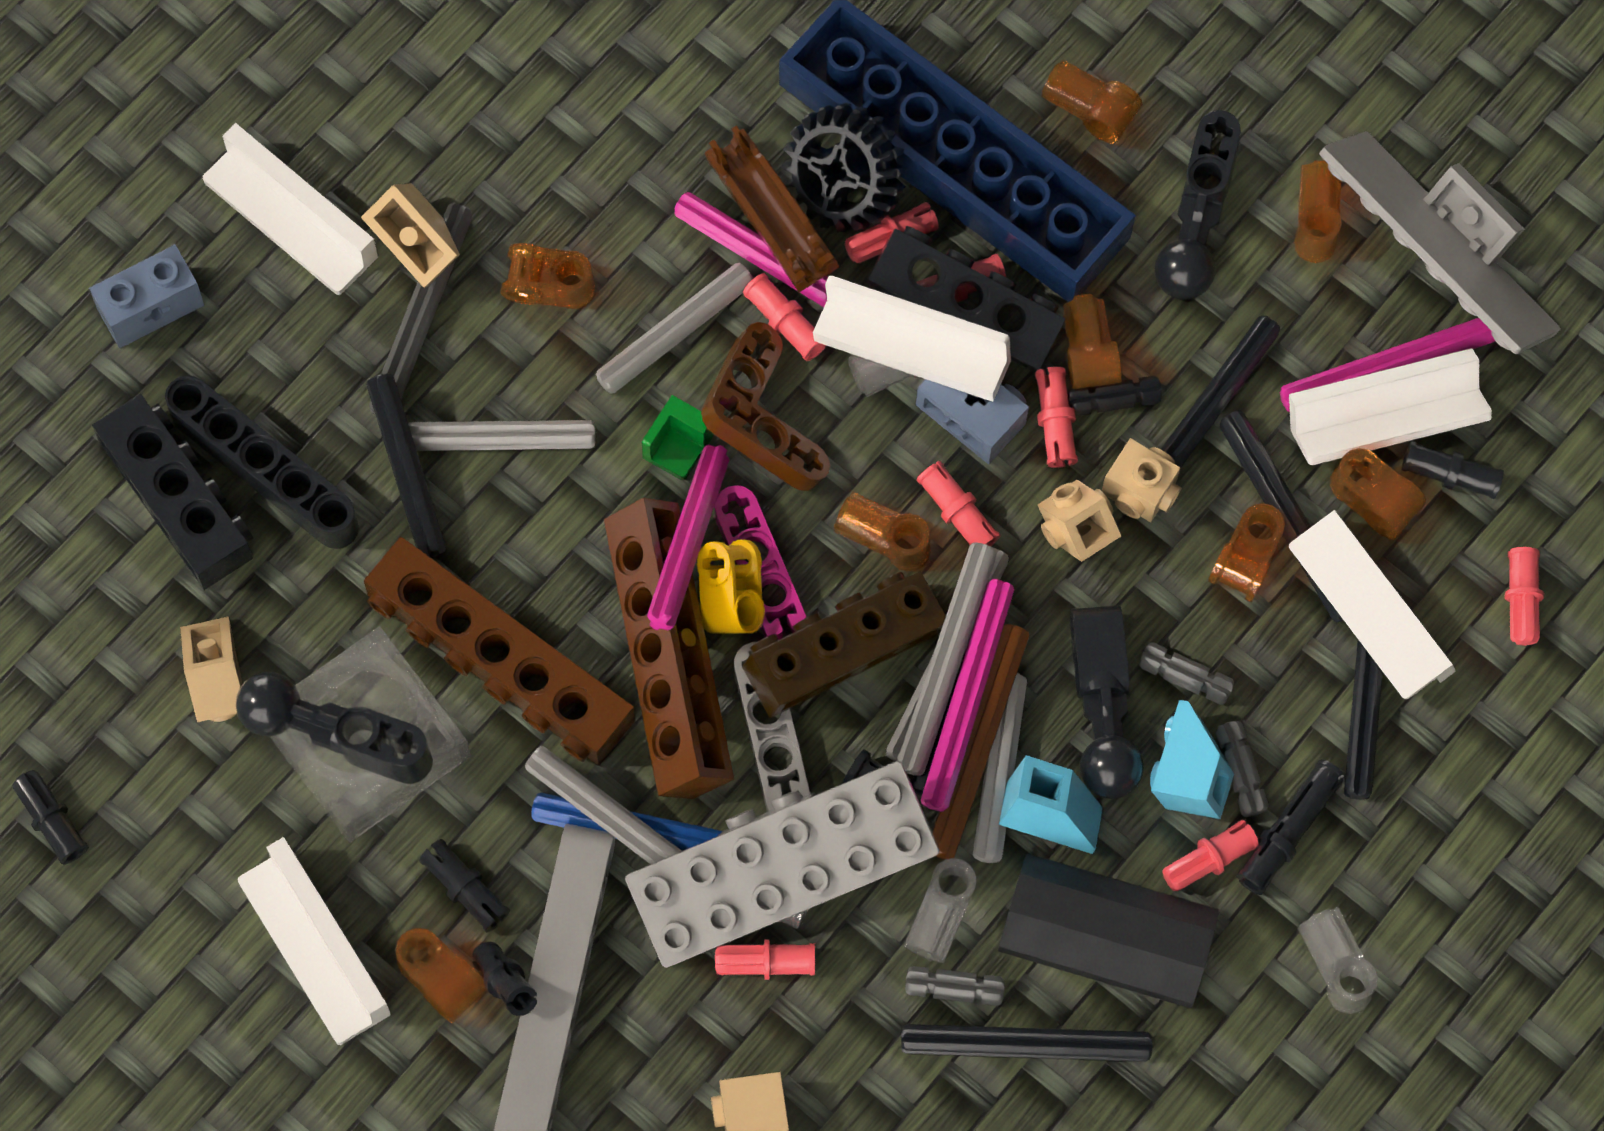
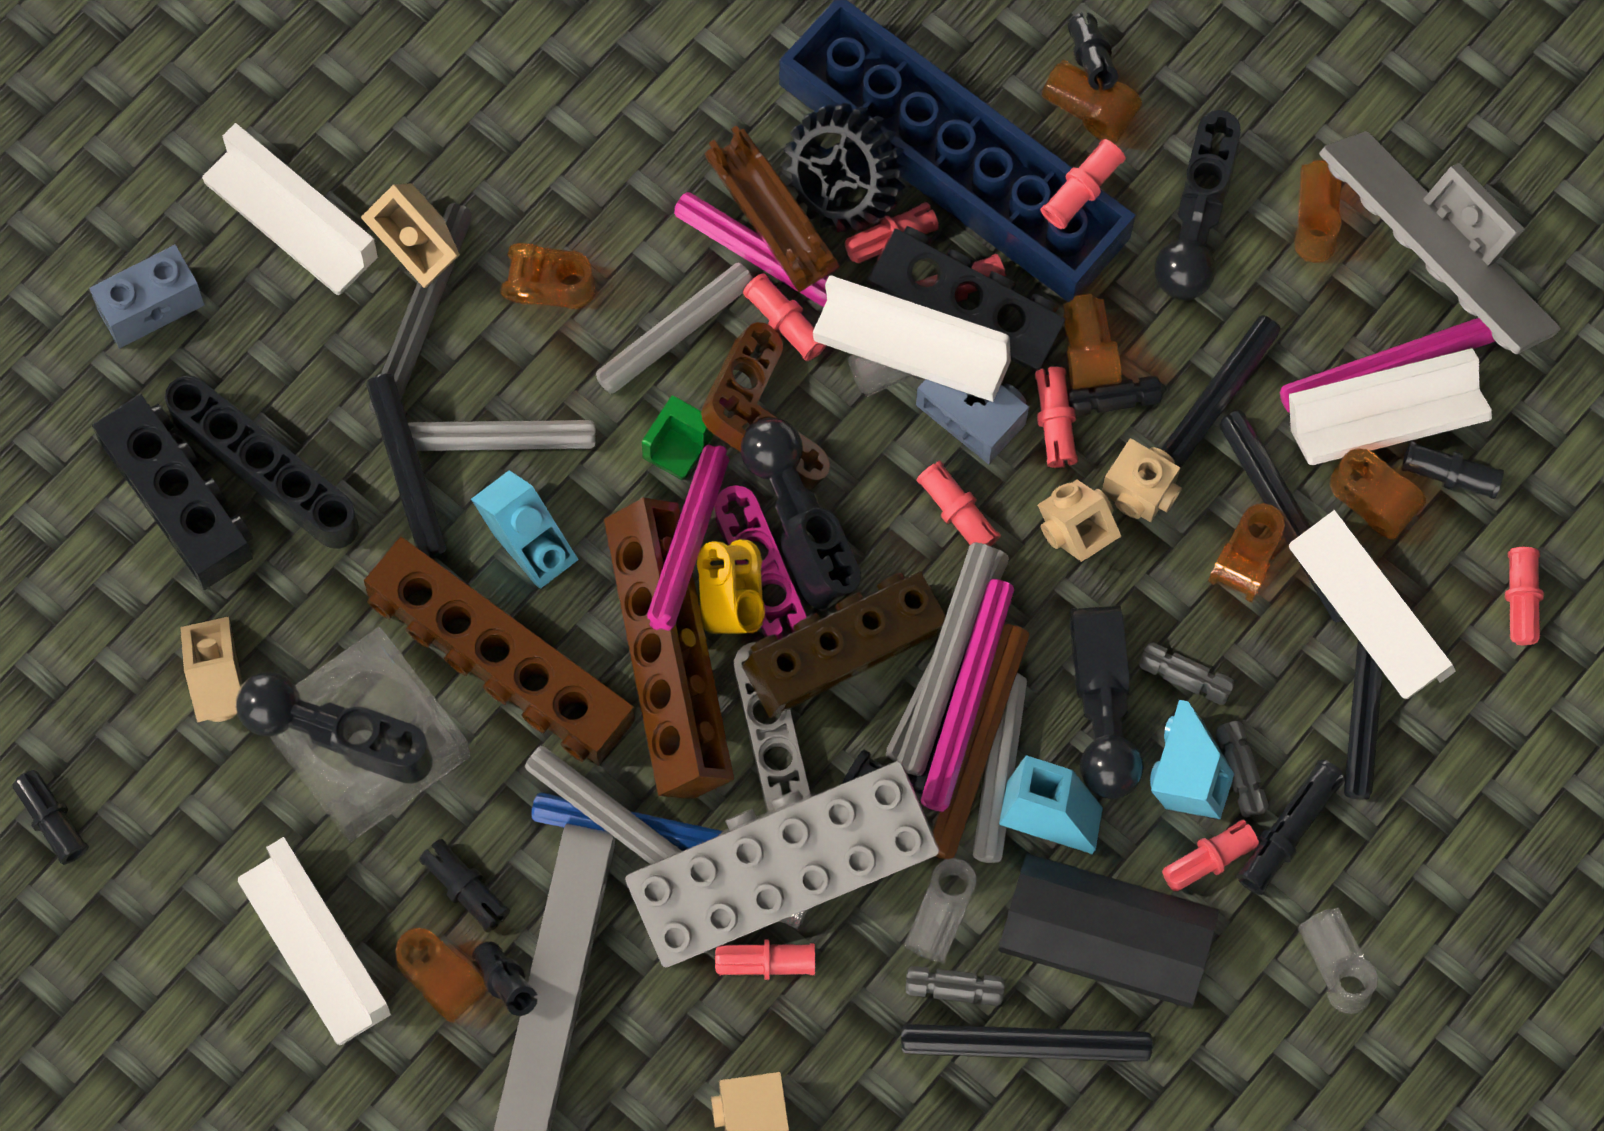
clear orange piece [834,492,931,571] -> none
none -> medium azure slope [471,470,578,589]
none -> black beam [740,418,861,610]
none -> coral pin [1041,139,1126,229]
none -> black pin [1068,13,1118,91]

